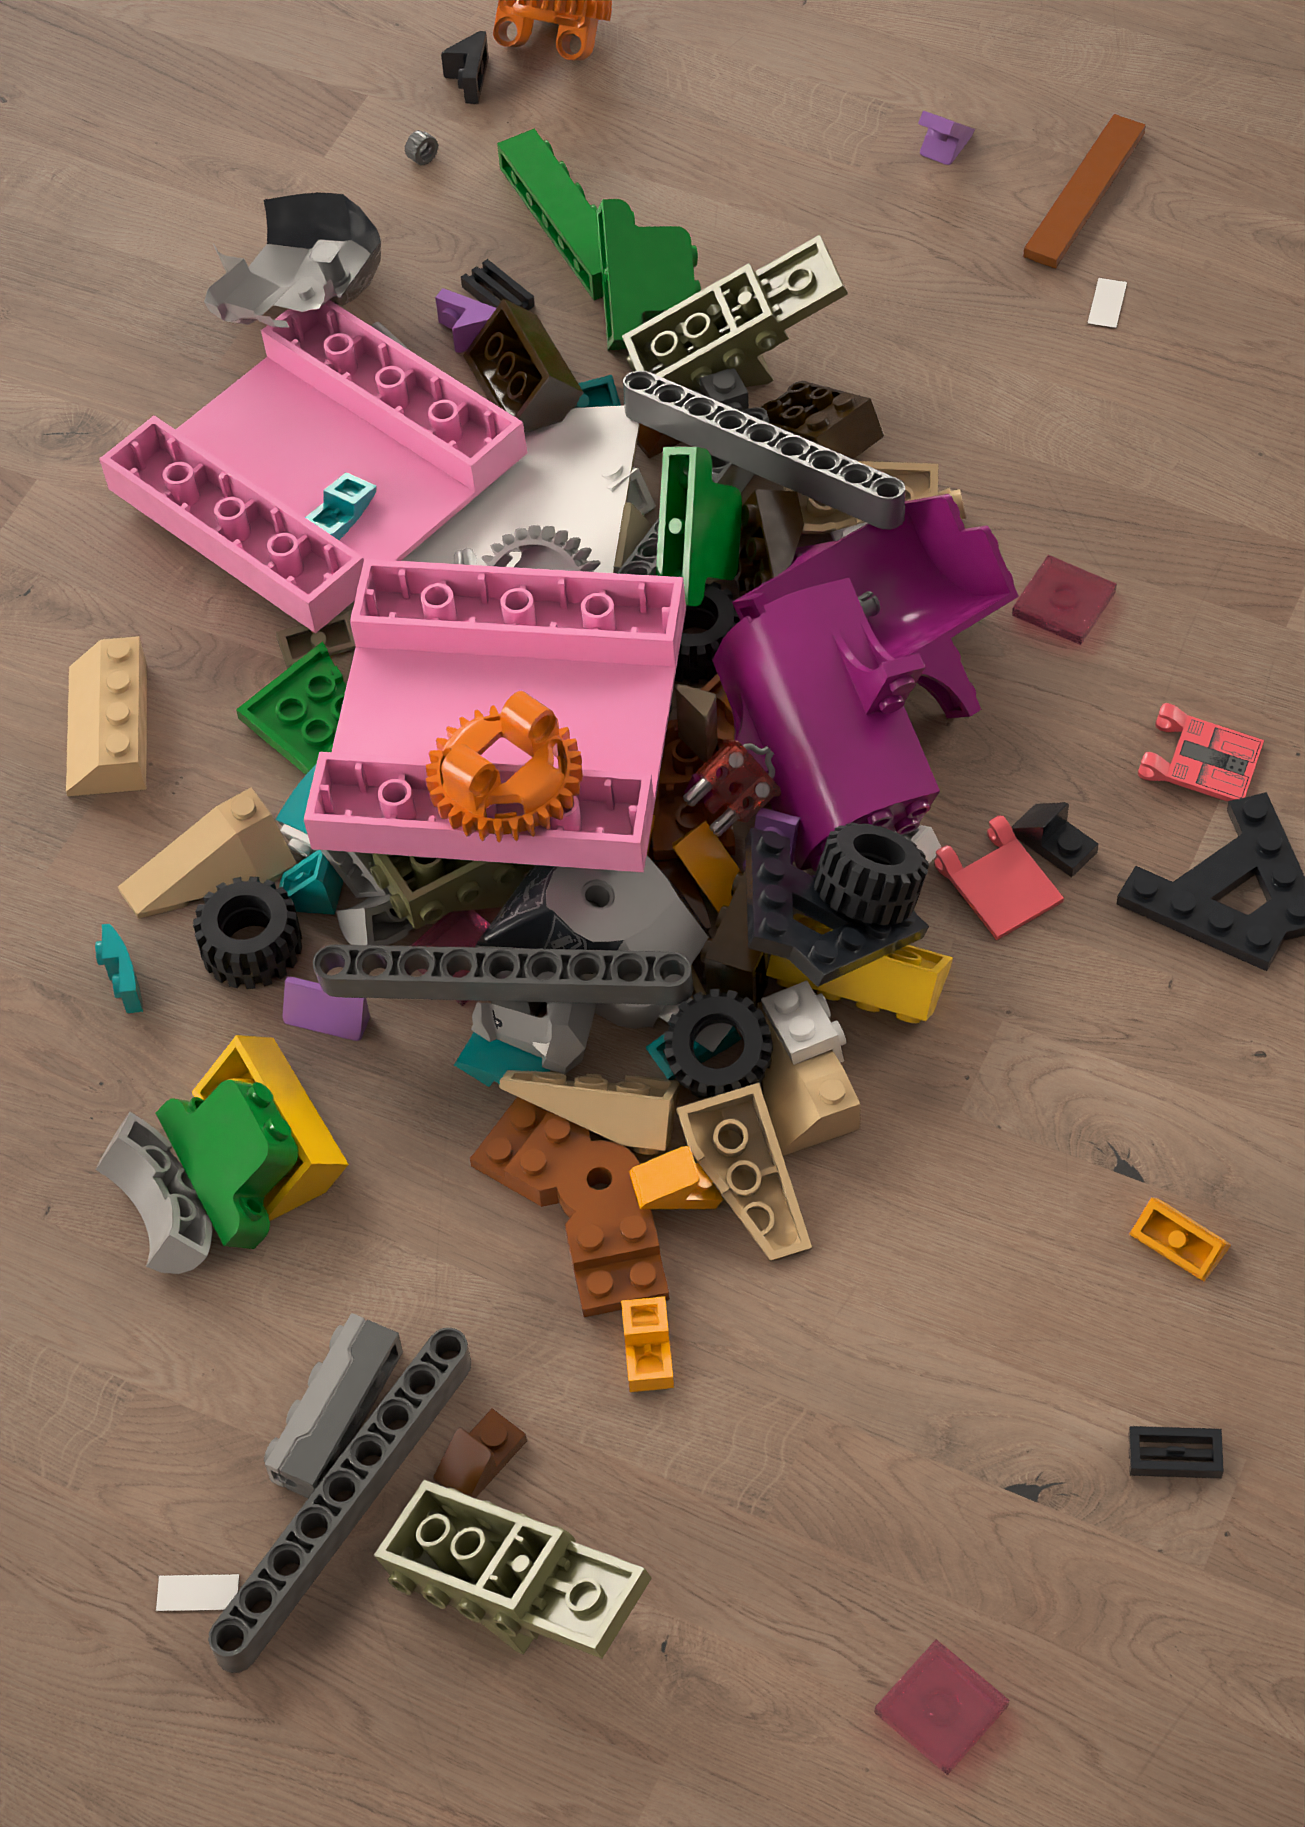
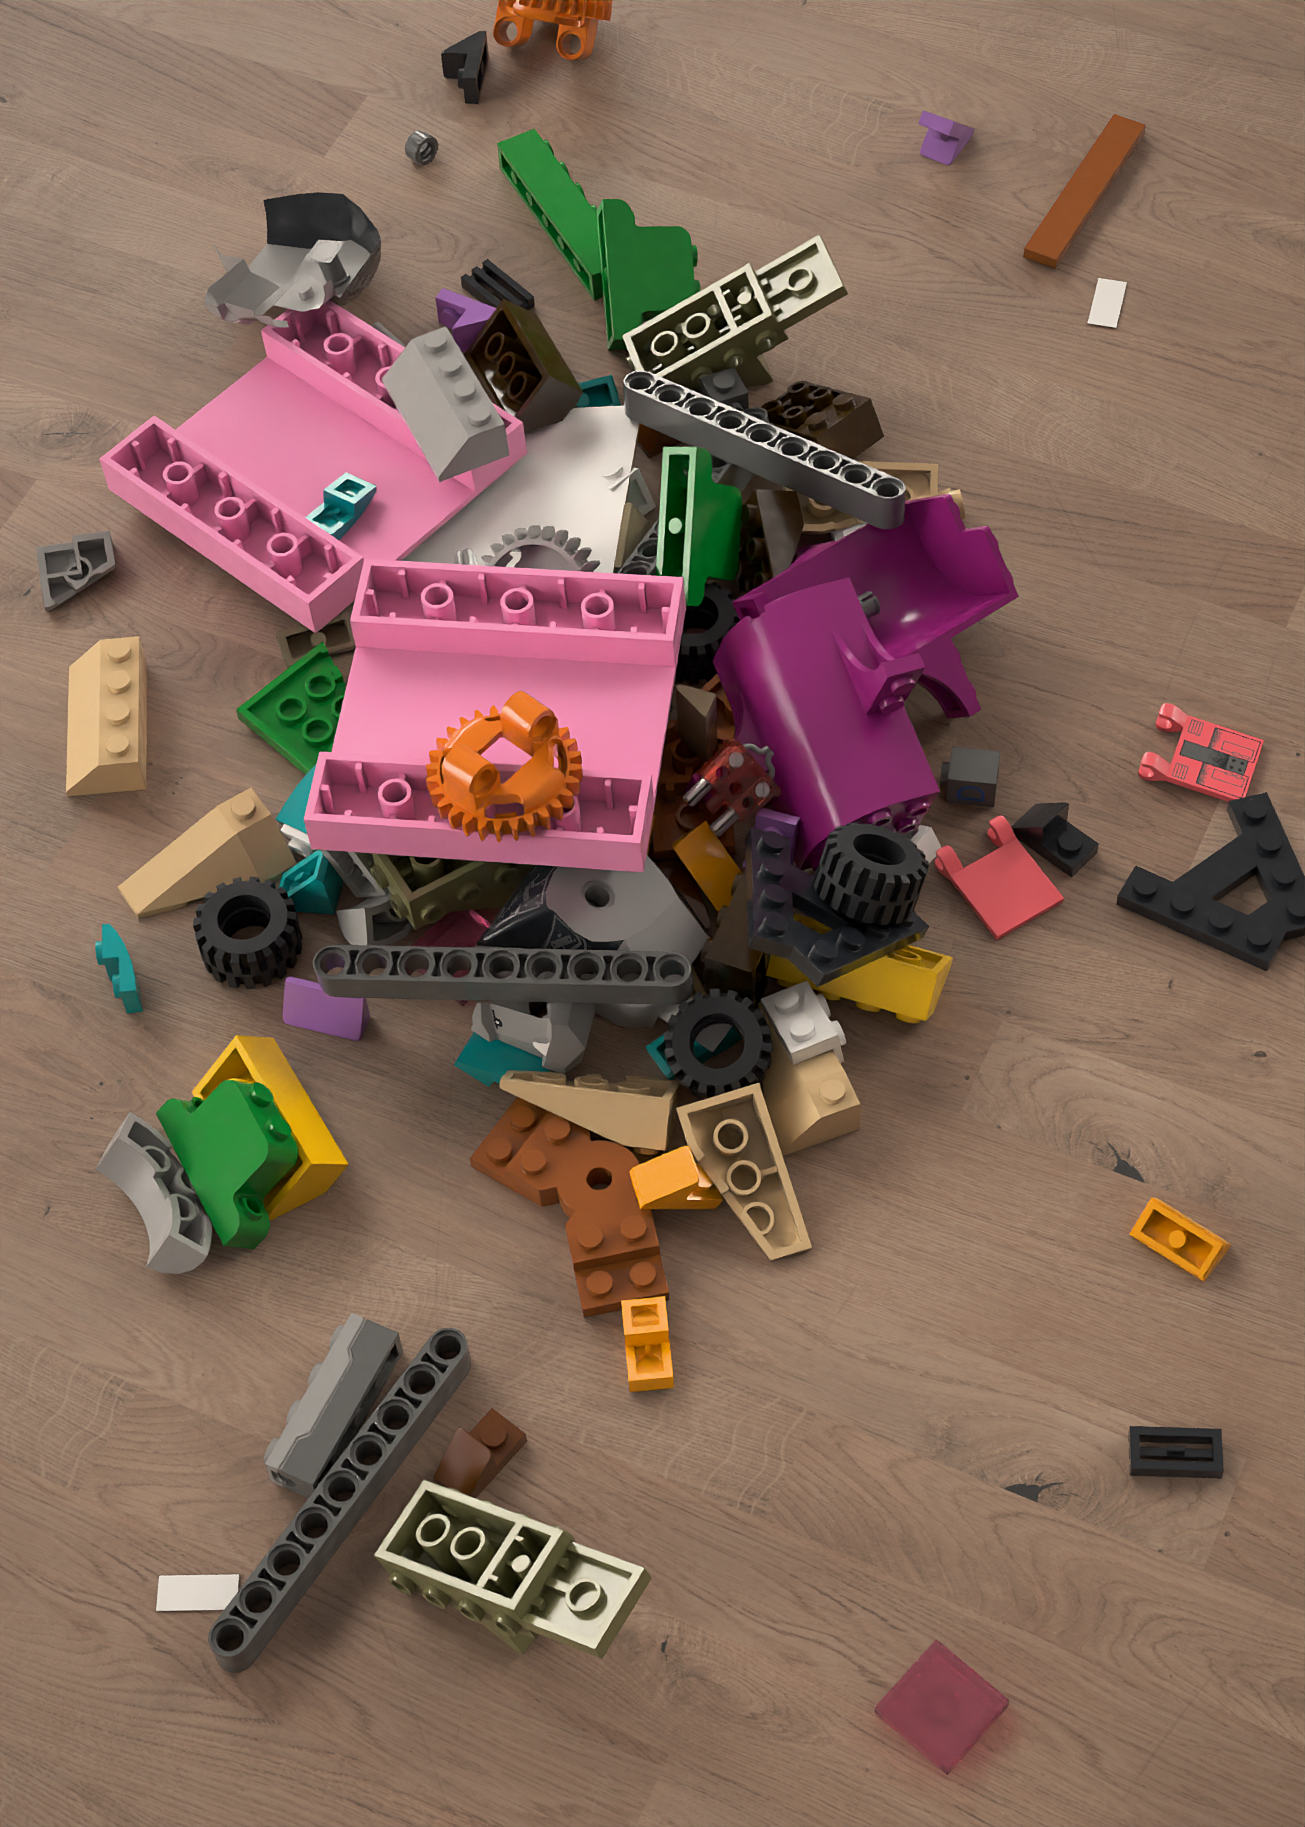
clear pink tile [1012,555,1117,645] -> none
none -> light grey slope [36,530,116,611]
none -> light grey slope [382,326,509,482]
none -> dark grey brick [940,747,1000,807]

